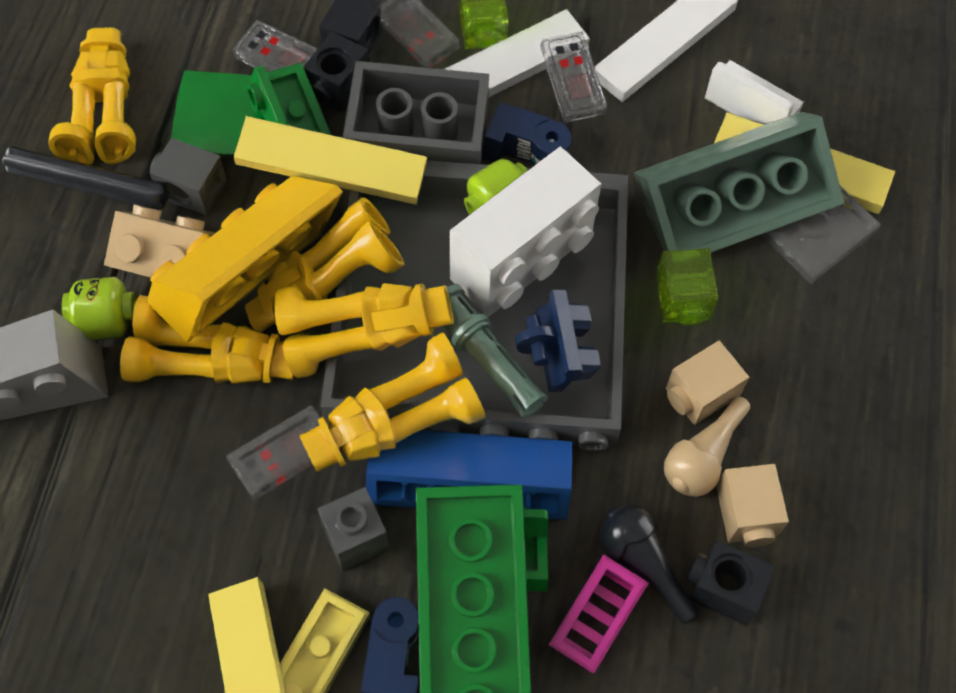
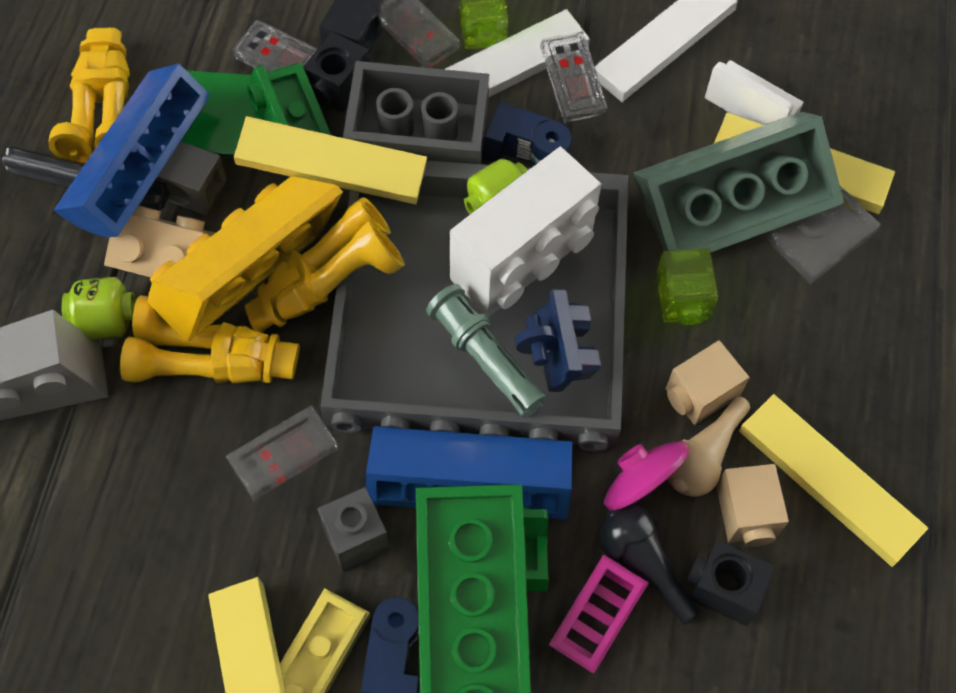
yellow piece [274,283,454,378] -> none
yellow piece [299,332,486,472] -> none
none -> blue brick [54,63,210,237]
none -> dark pink dish [604,441,690,511]
none -> light yellow tile [739,394,928,567]

